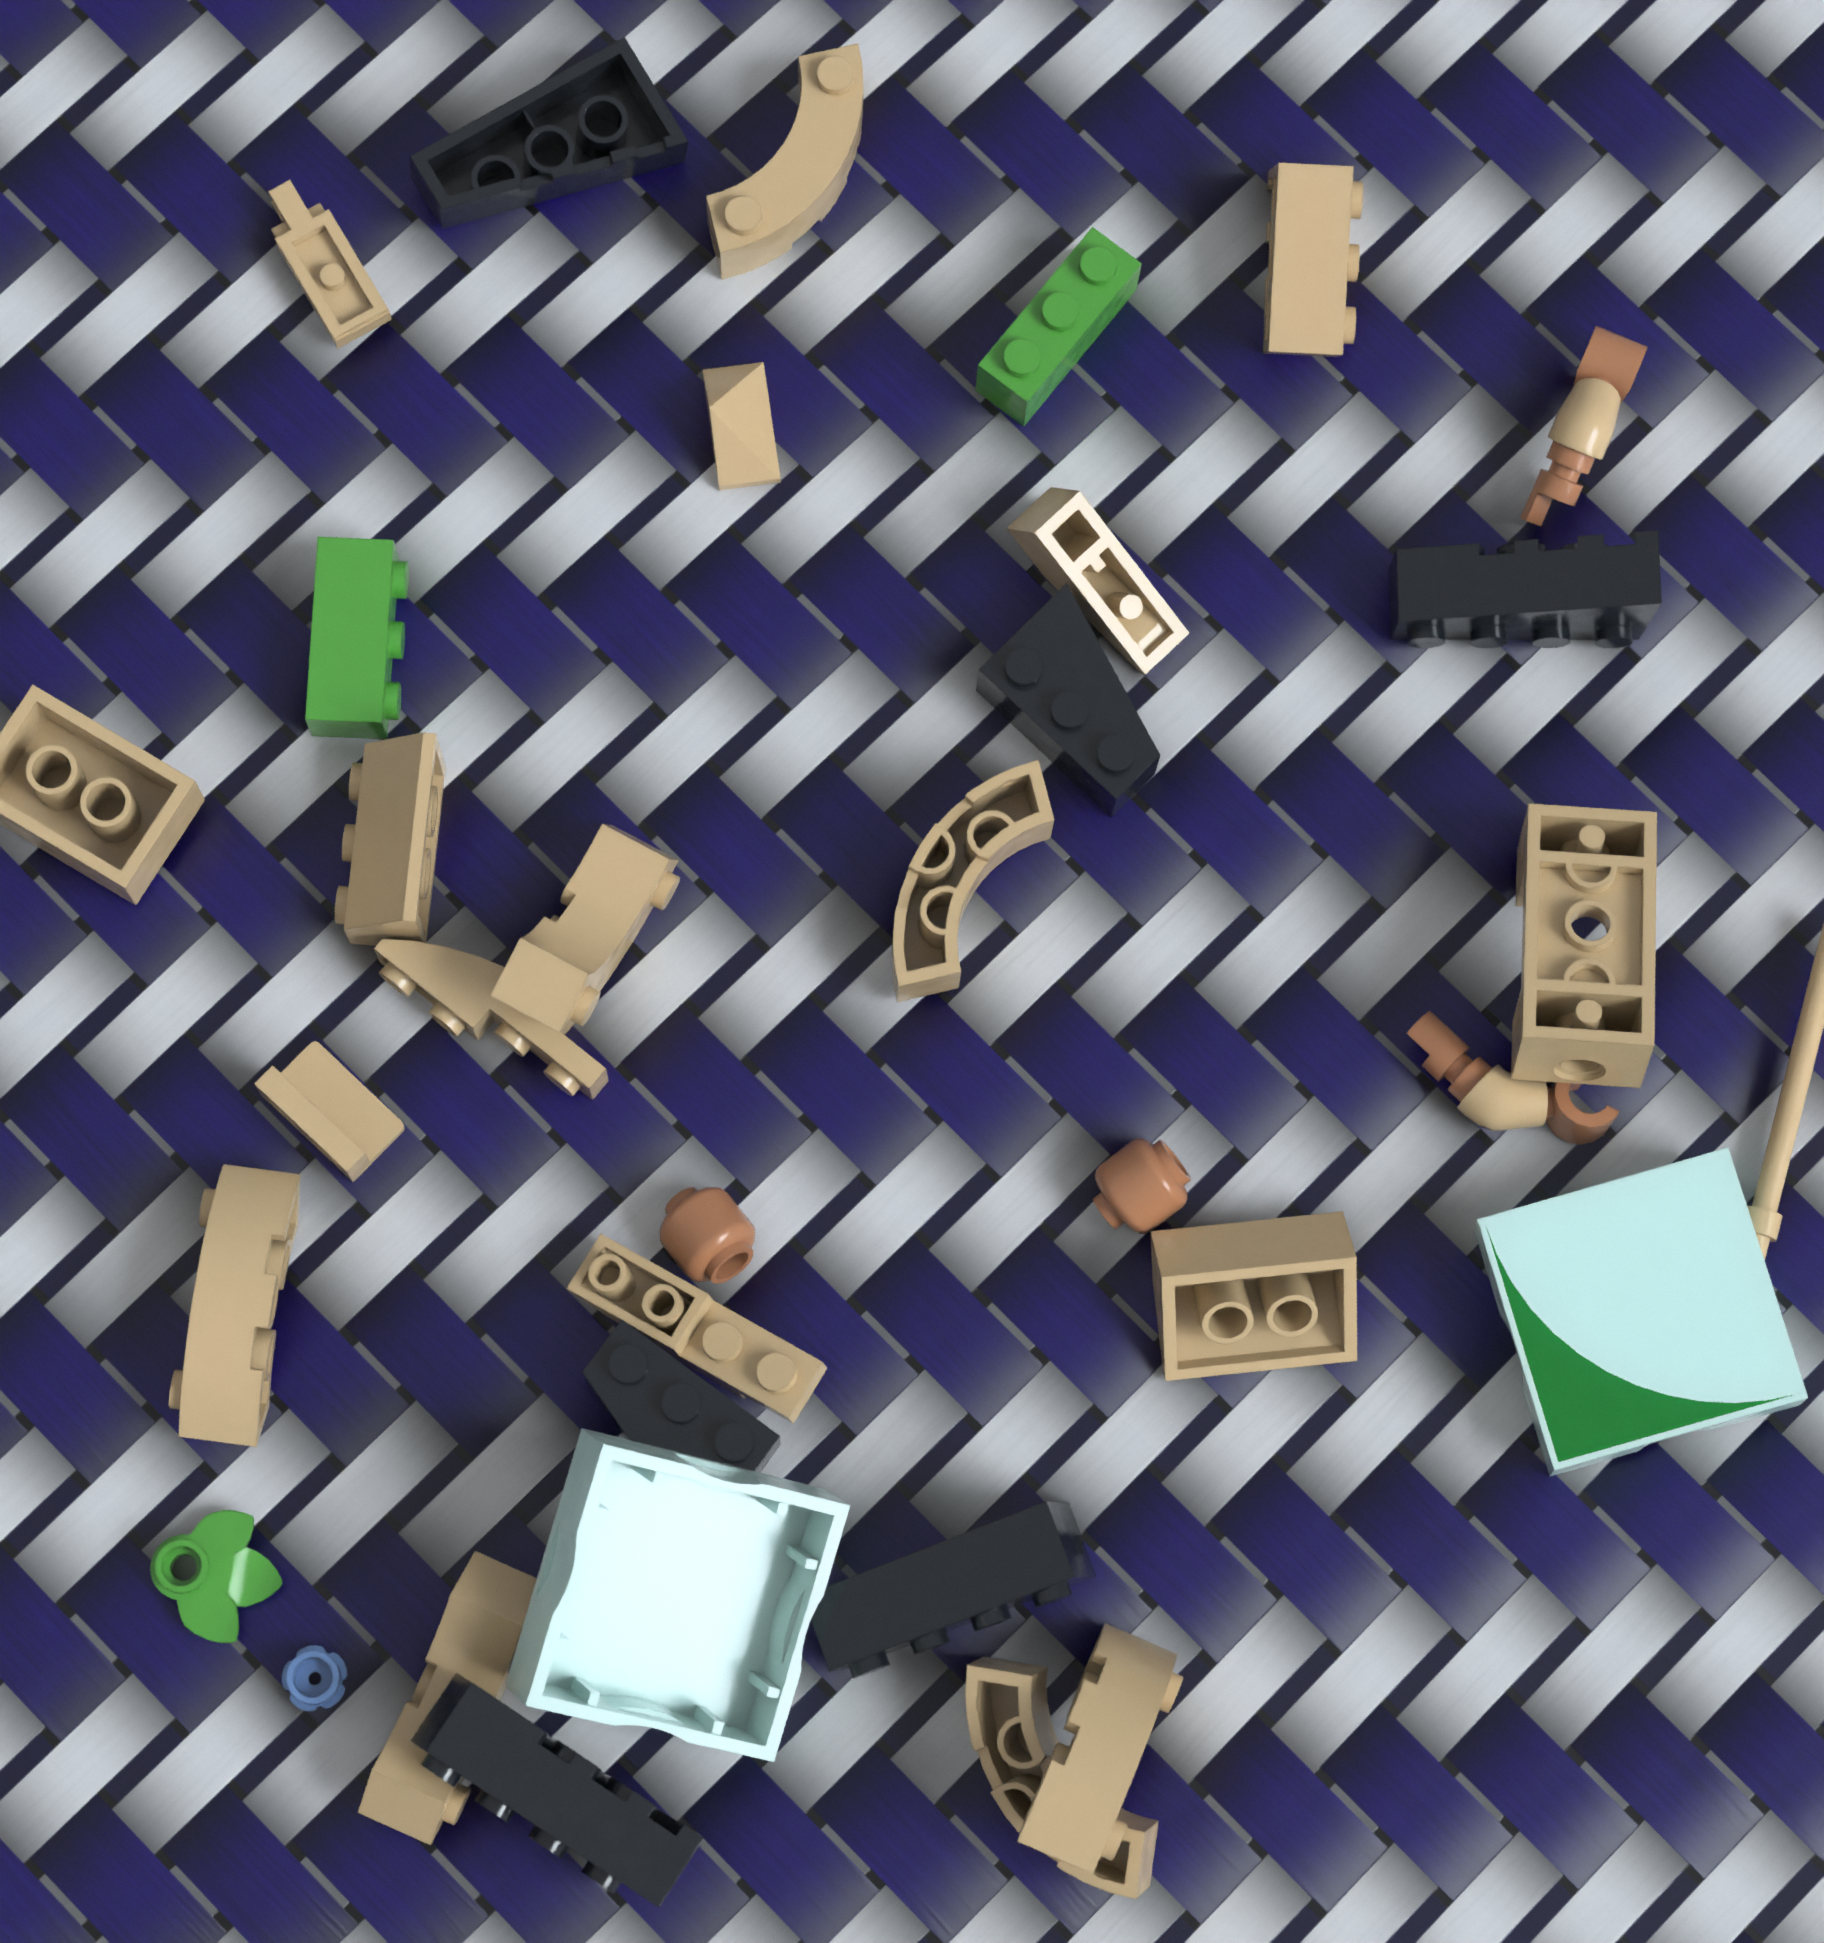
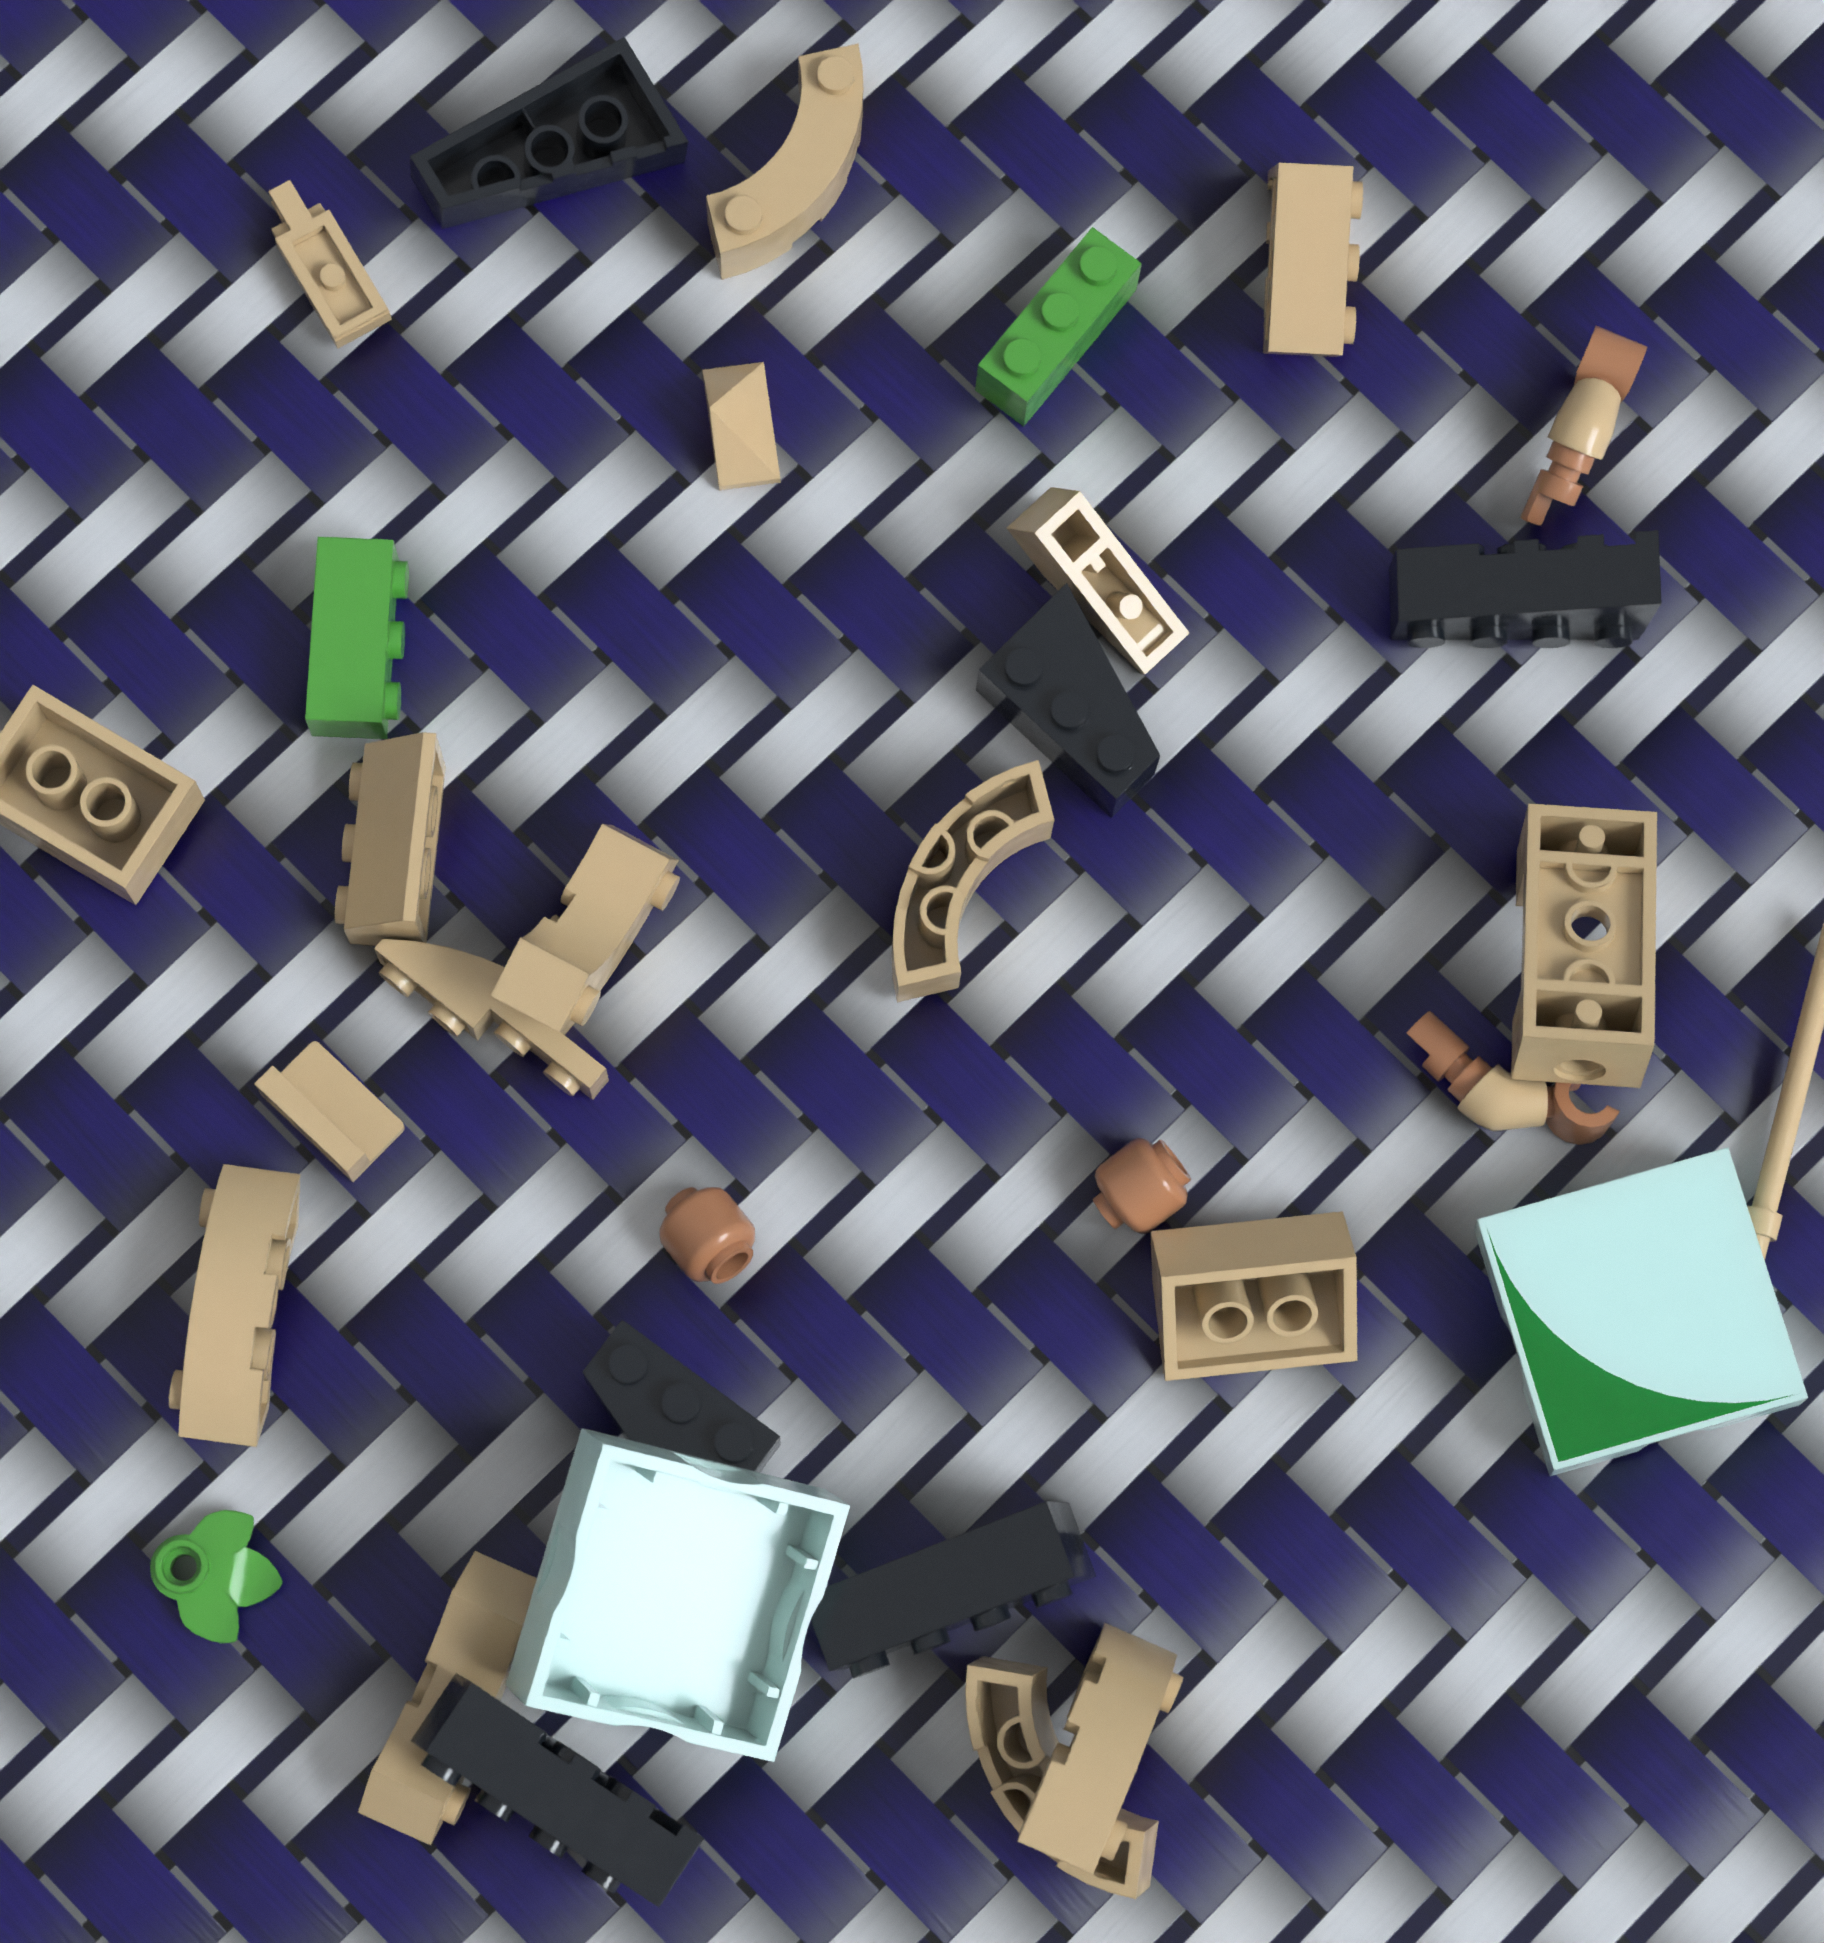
medium blue plate [282,1645,347,1712] -> none
tan slope [566,1234,827,1424] -> none

